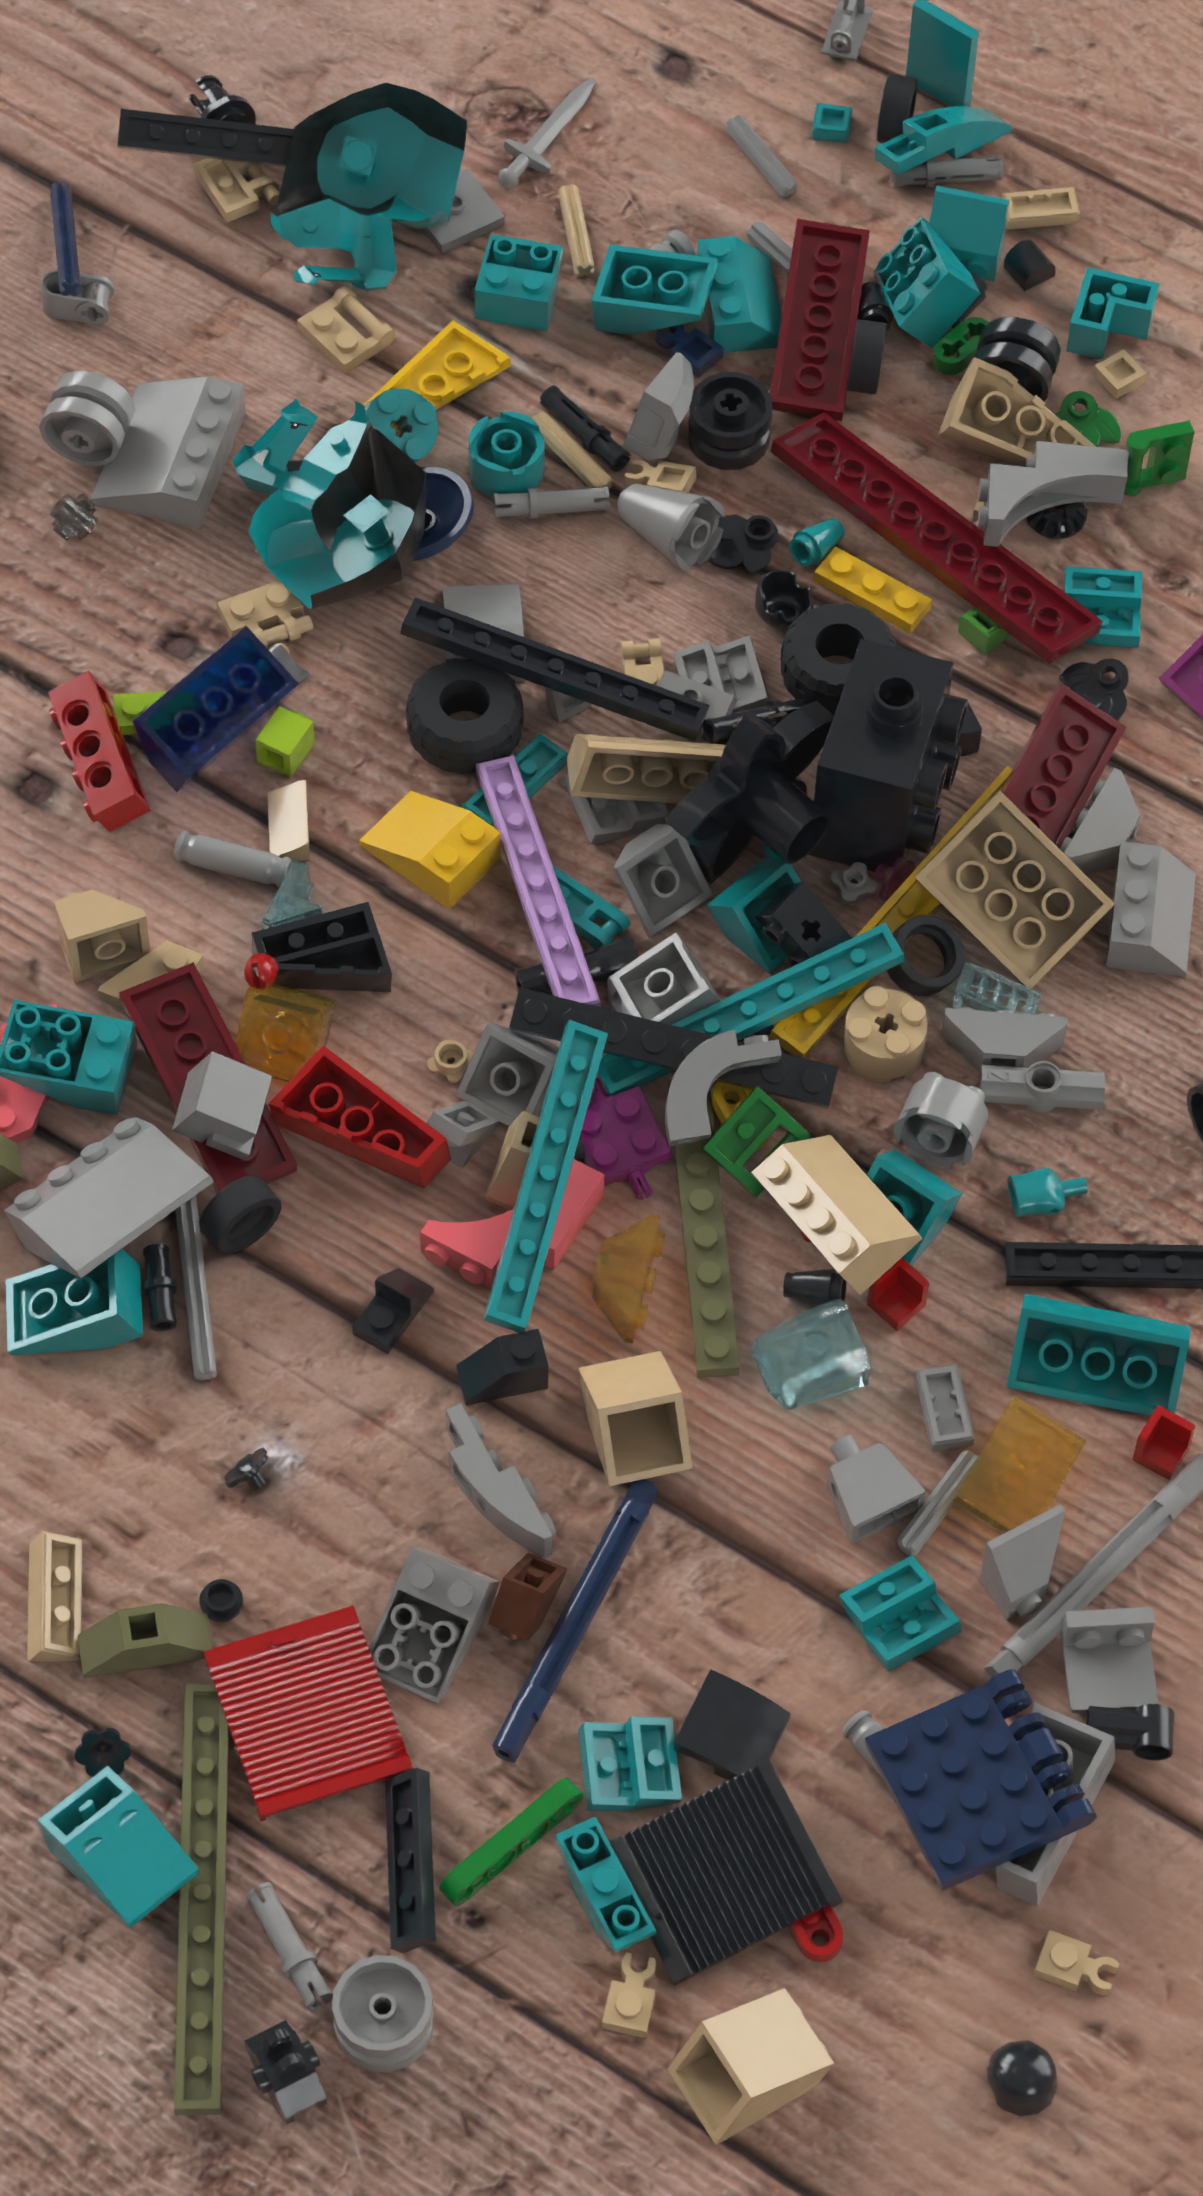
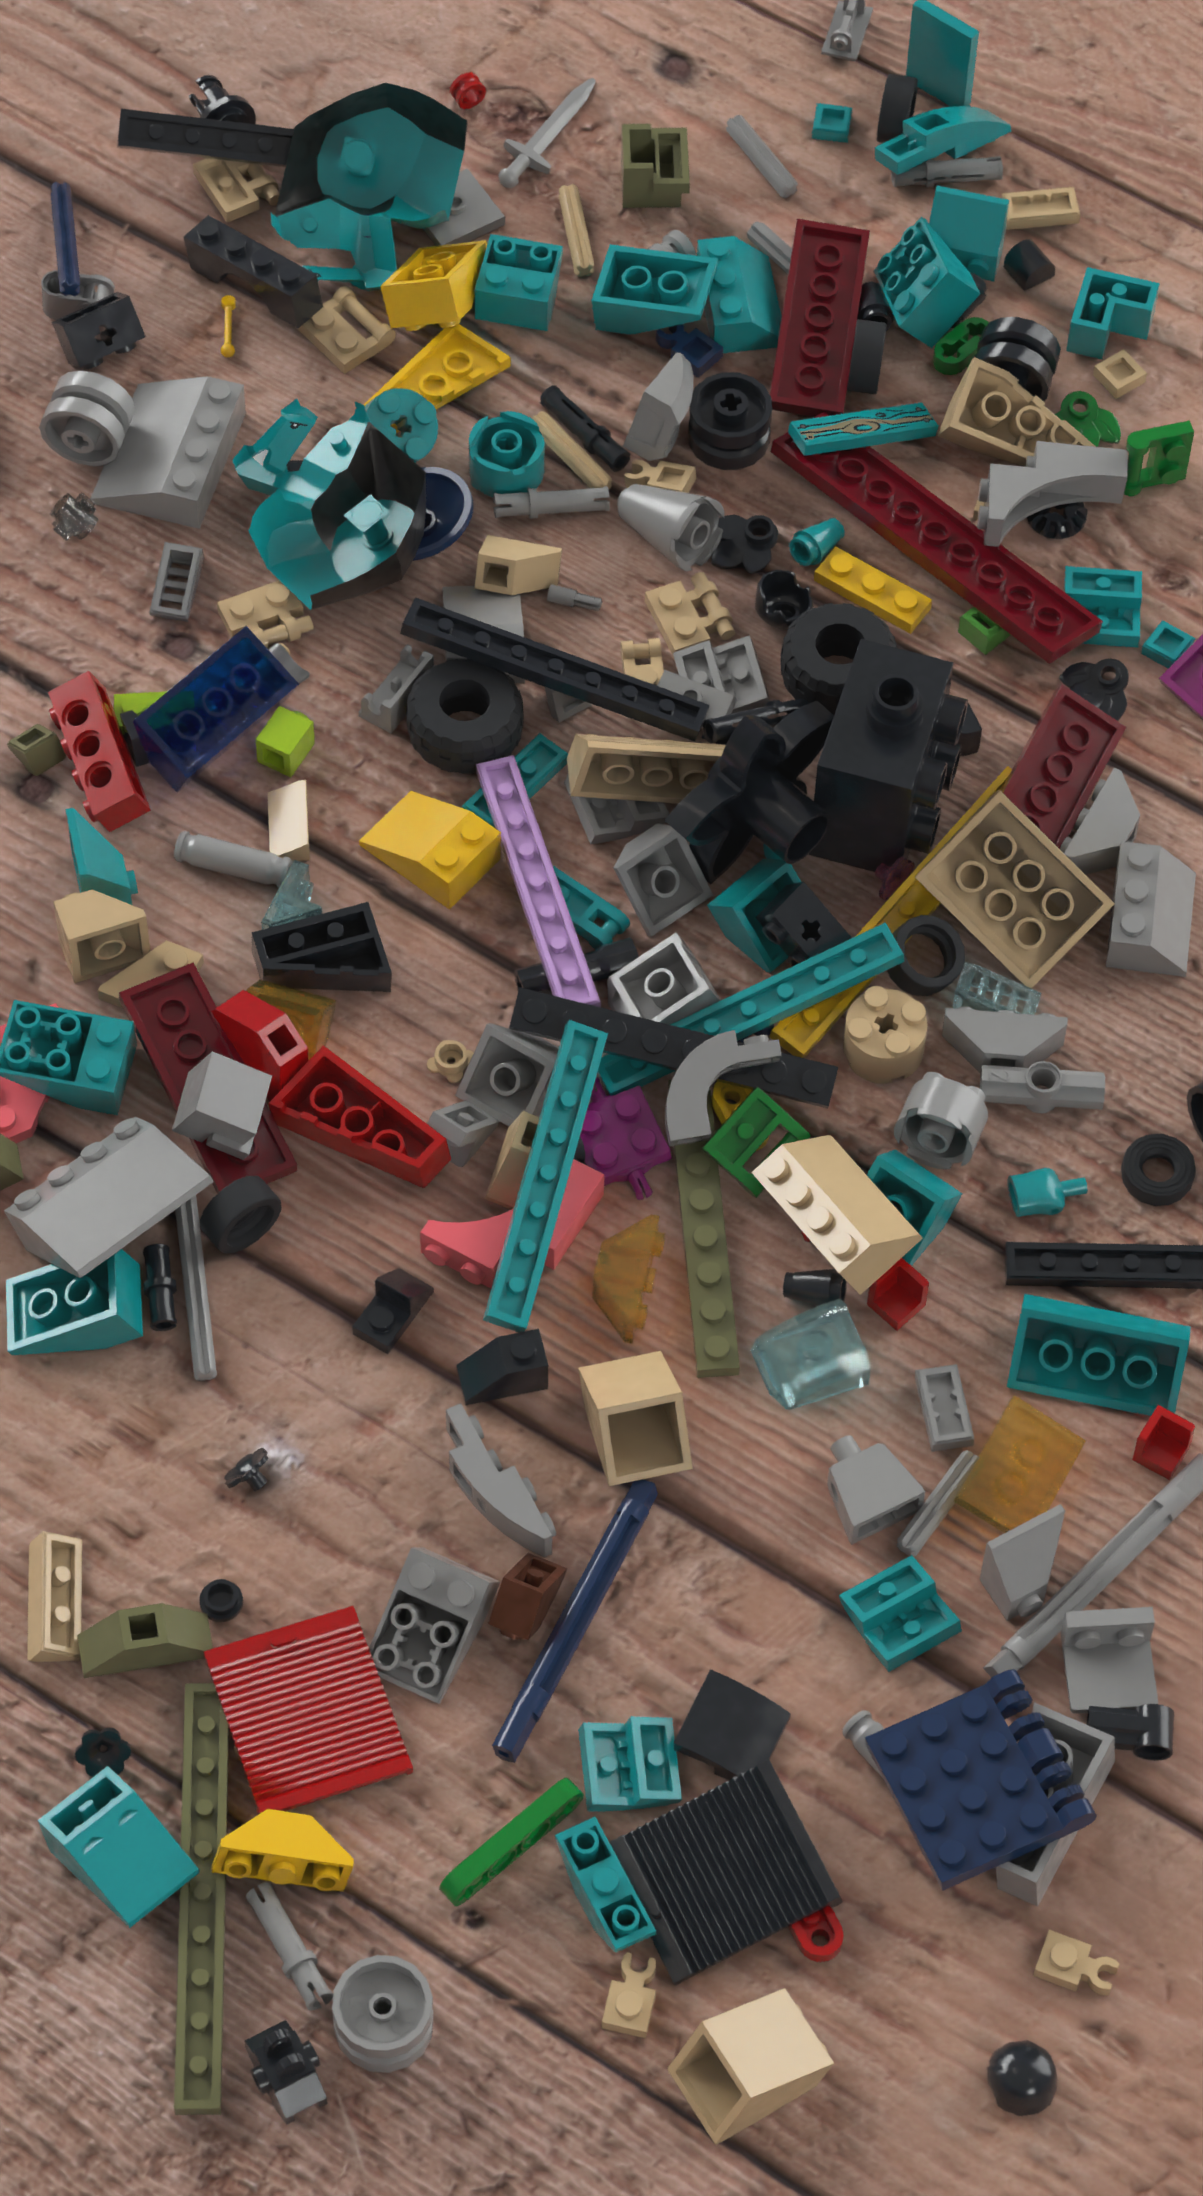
red hinge [244,953,279,989] -> none
black plate [385,1768,436,1953] -> none
light grey plate [831,862,878,904] -> none
none -> olive slope [7,724,66,776]
none -> black brick [52,292,146,370]
none -> teal slope [65,808,138,905]
none -> black tile [120,710,150,767]
none -> light grey slope [149,542,204,622]
none -> black arch [183,215,323,329]
none -> red slope [211,990,309,1102]
none -> yellow slope [212,1809,354,1892]
none -> yellow hinge [220,295,236,358]
none -> light grey hinge [359,644,434,733]
none -> yellow slope [380,240,487,331]
none -> red bush [450,72,486,109]
none -> tan slope [474,535,562,595]
none -> light grey pin [547,584,602,611]
none -> olive plate [621,124,690,208]
none -> tan plate [645,572,735,657]
none -> teal tile [788,402,939,456]
none -> black tyre [1121,1134,1196,1206]
none -> teal tile [1141,620,1195,669]

